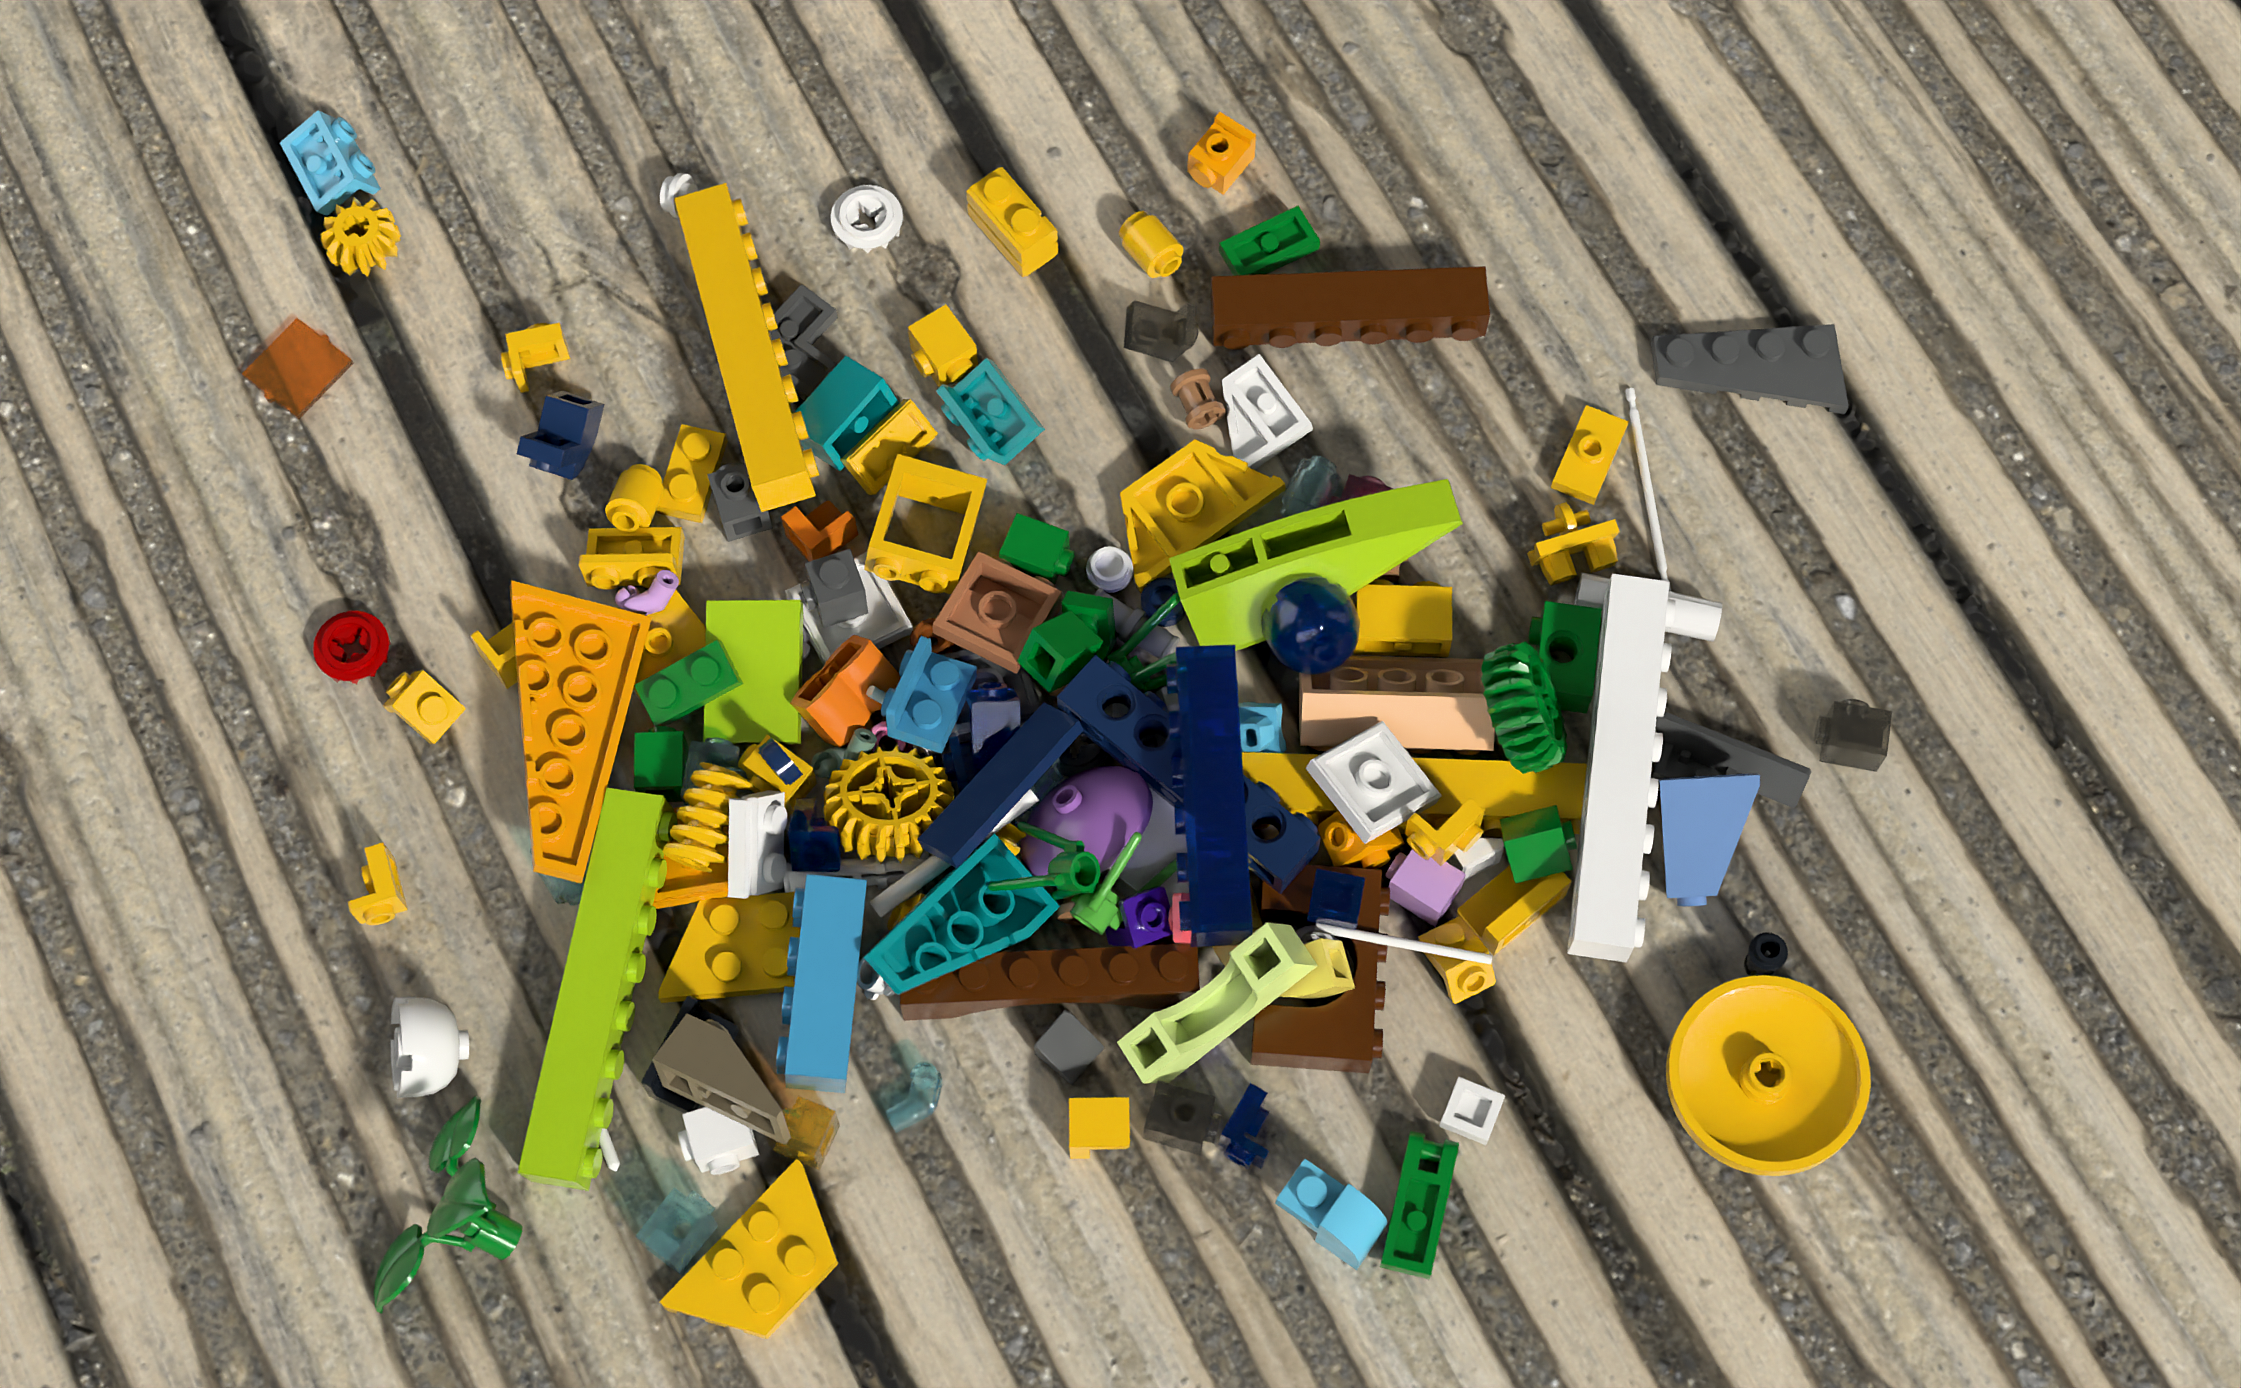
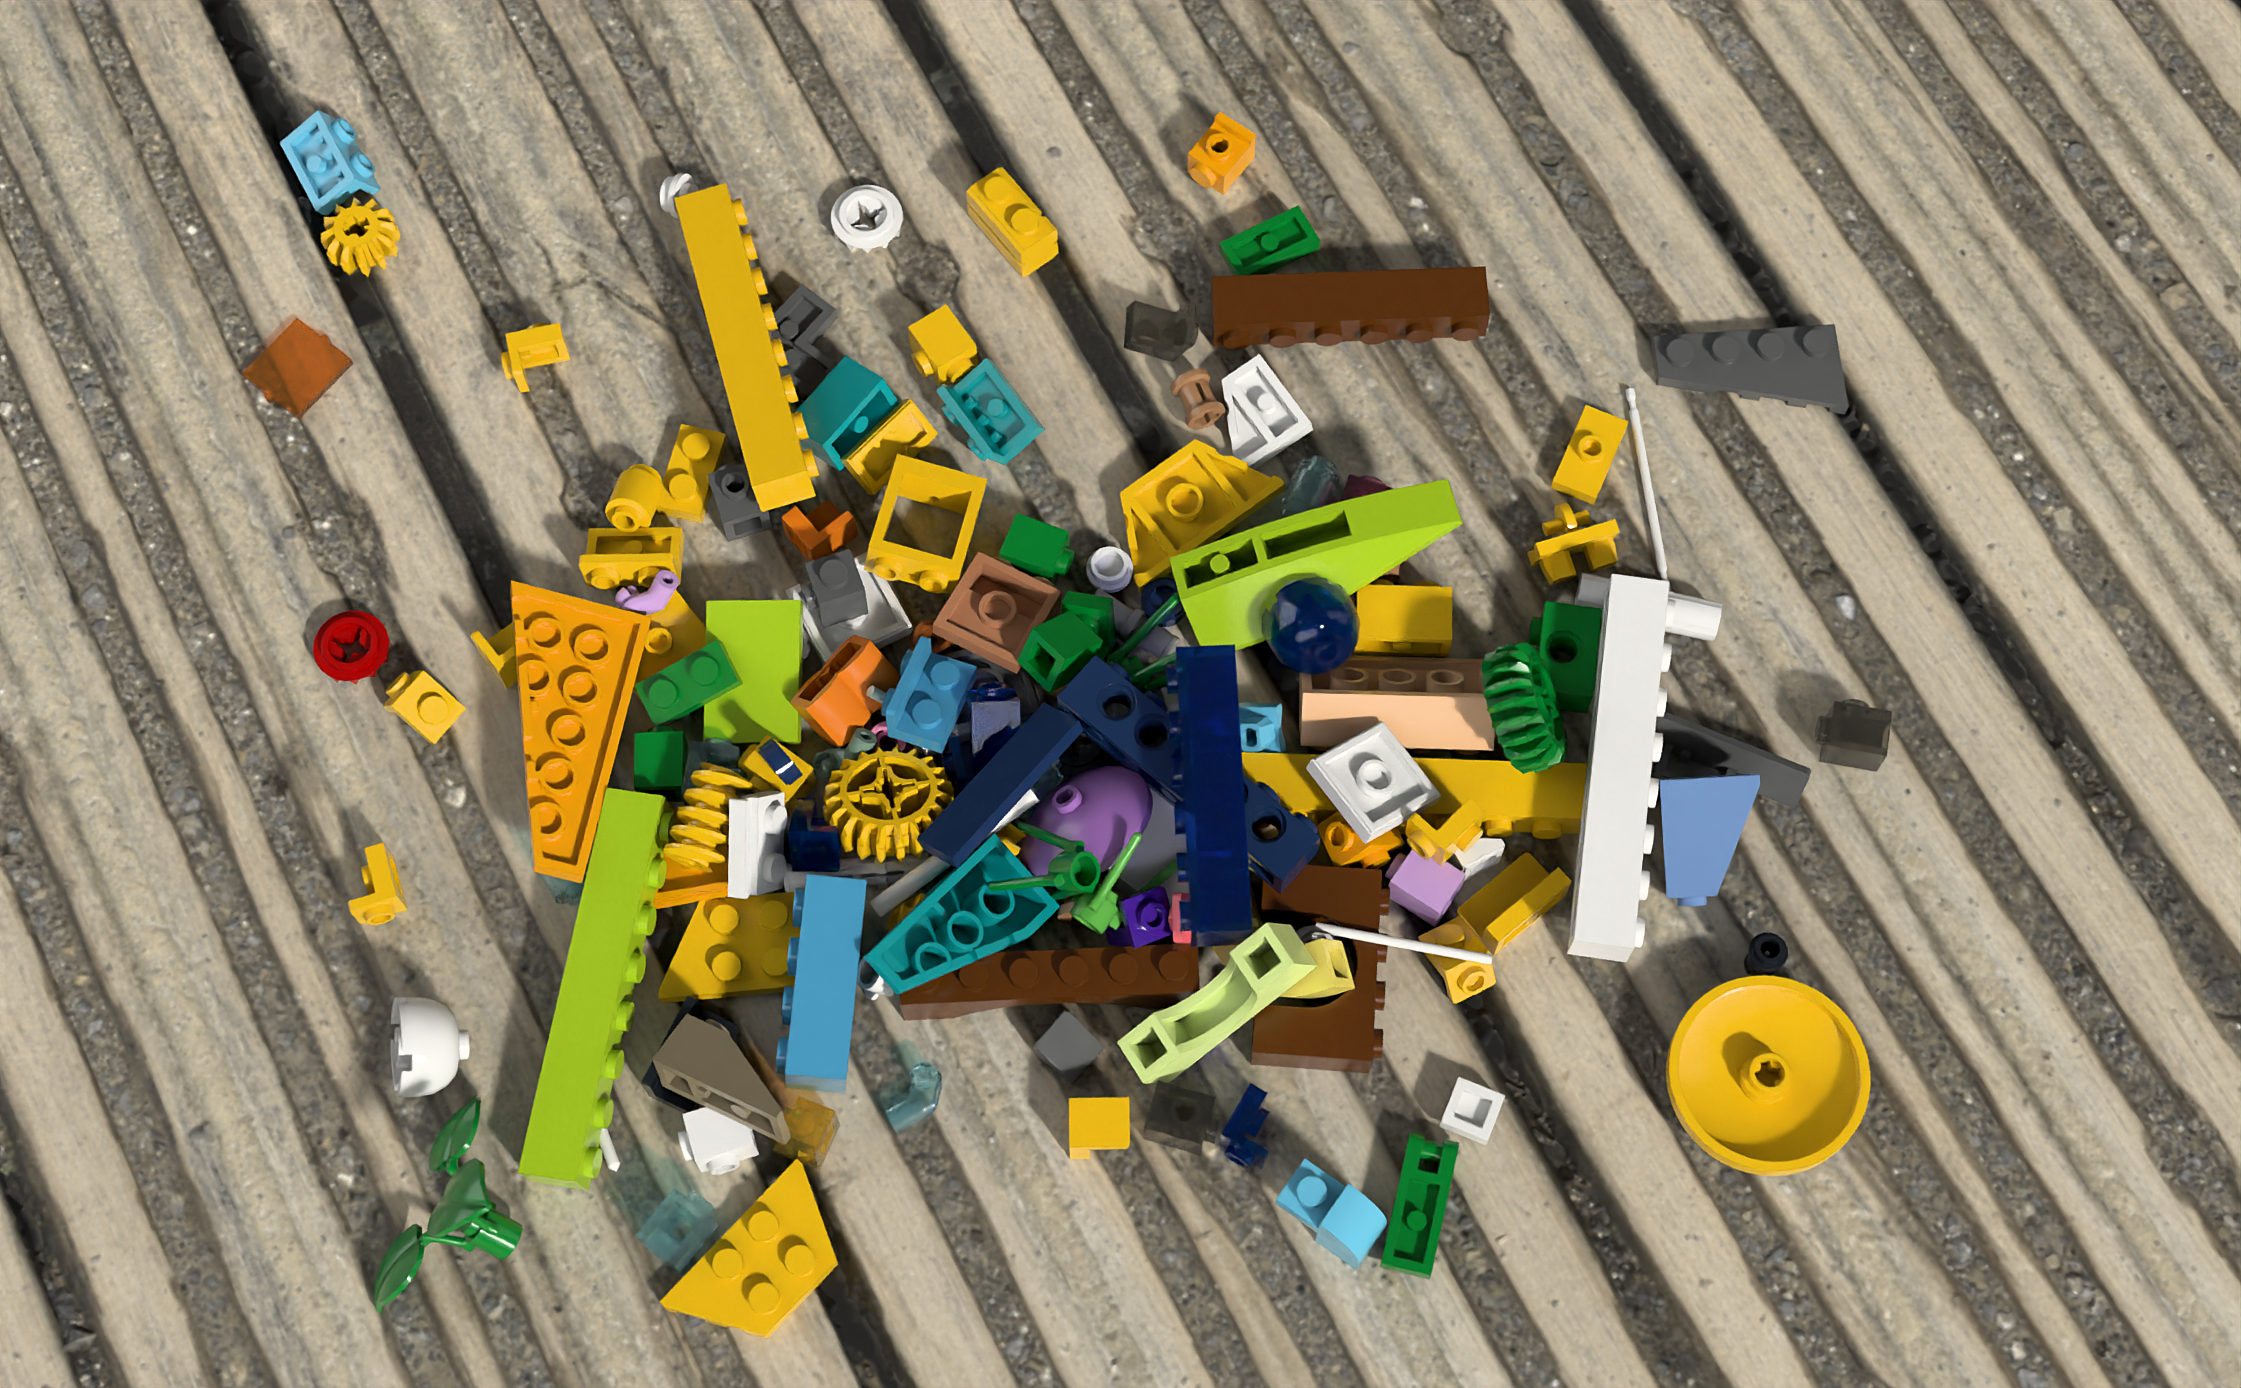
dark blue brick [517,391,605,480] -> none
yellow brick [1119,211,1184,278] -> none
clear blue plate [1307,869,1365,930] -> none
green brick [1500,805,1578,884] -> none

